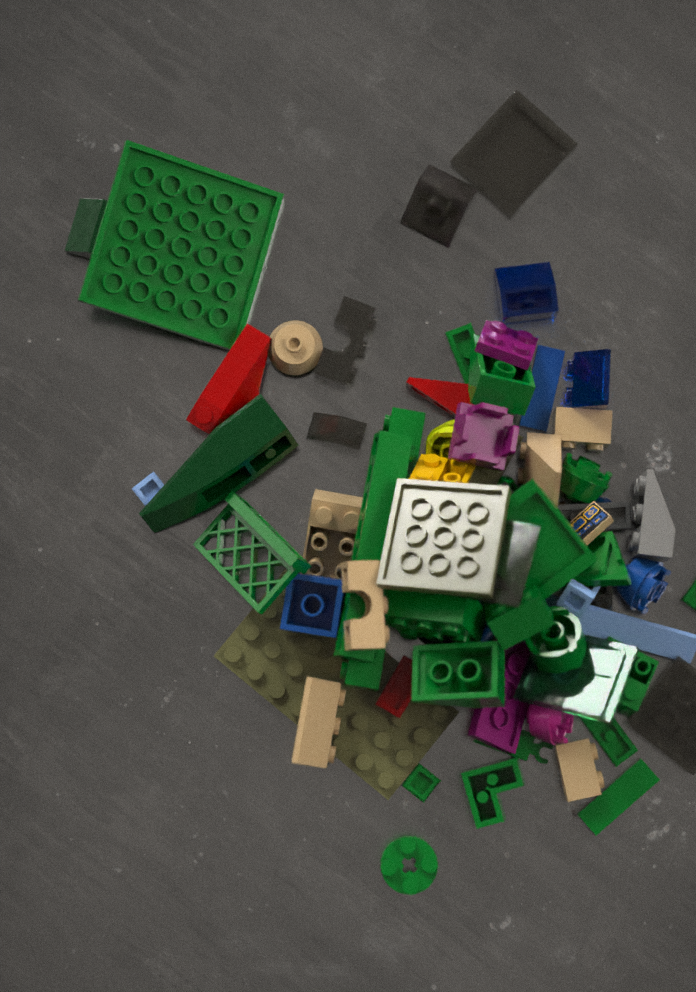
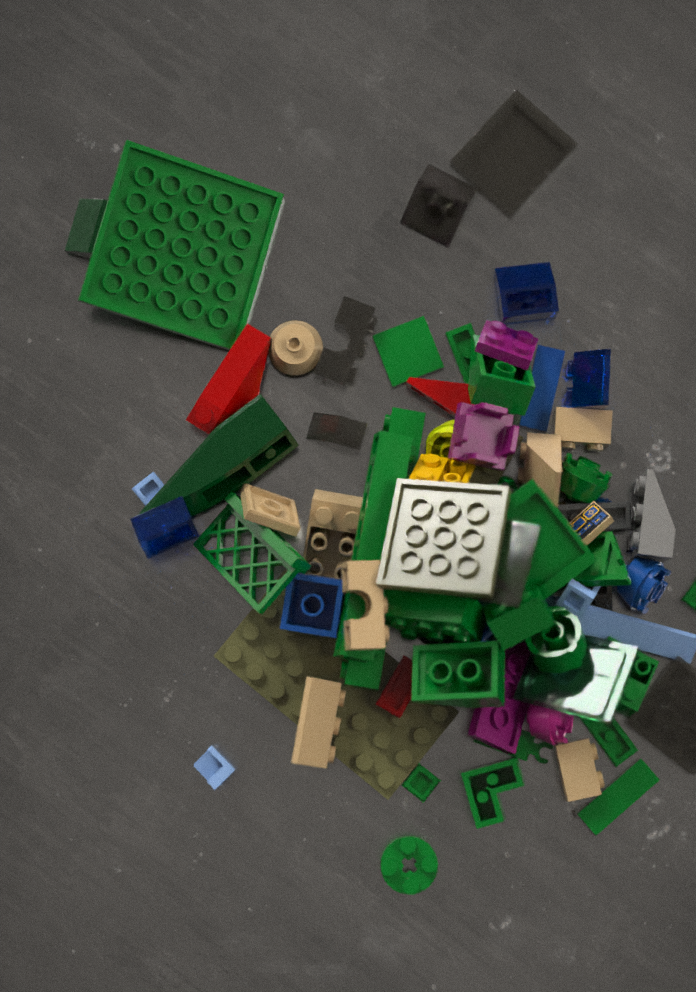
none -> clear blue slope [130,496,200,559]
none -> light blue panel [194,745,236,790]
none -> tan tile [240,484,300,537]
none -> green tile [372,316,444,388]

